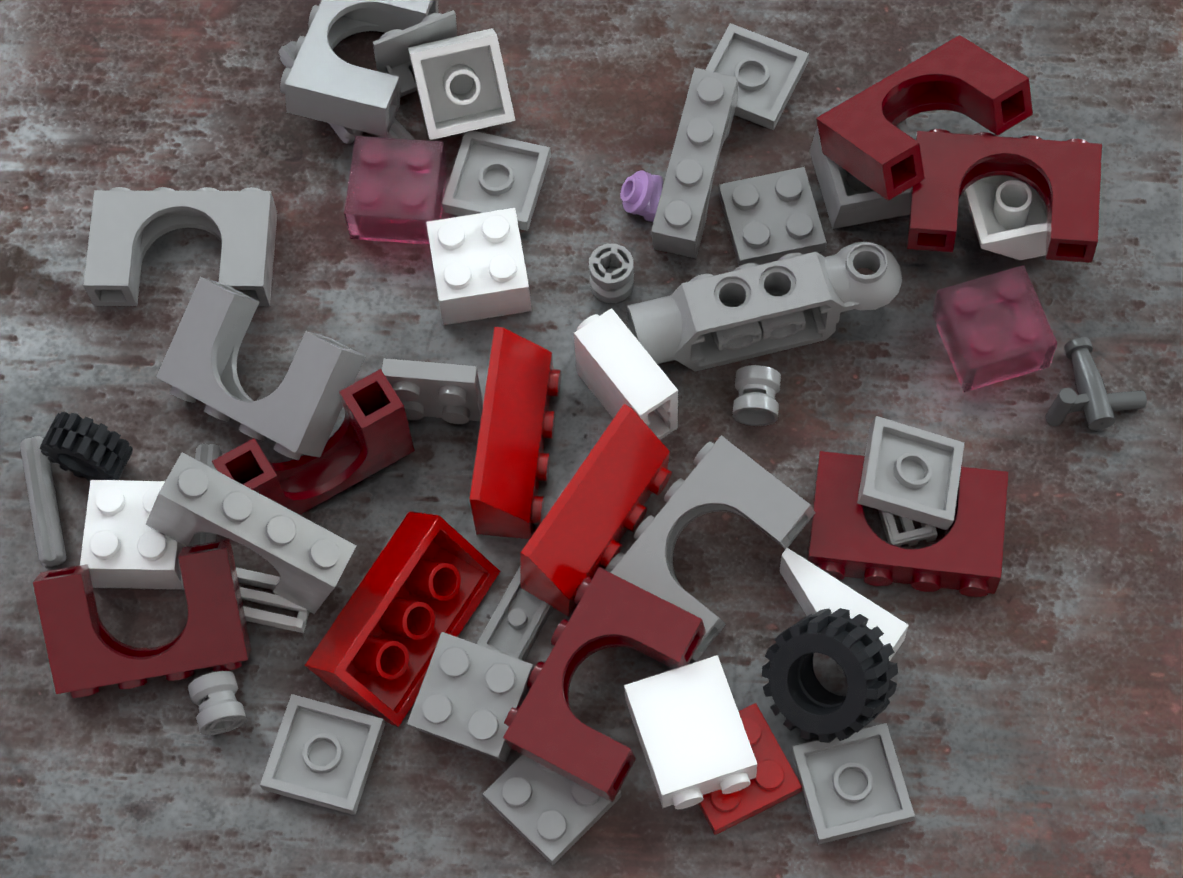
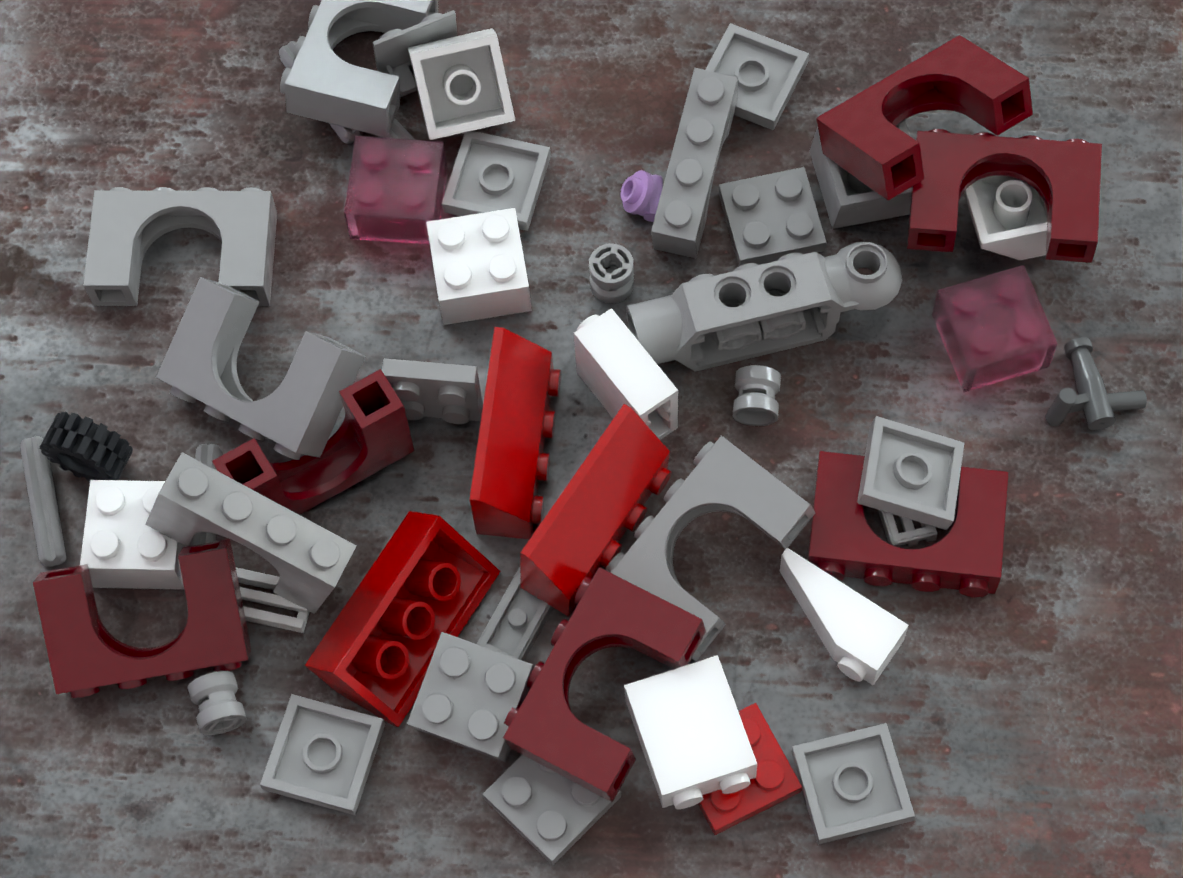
black tyre [762,608,898,743] -> none

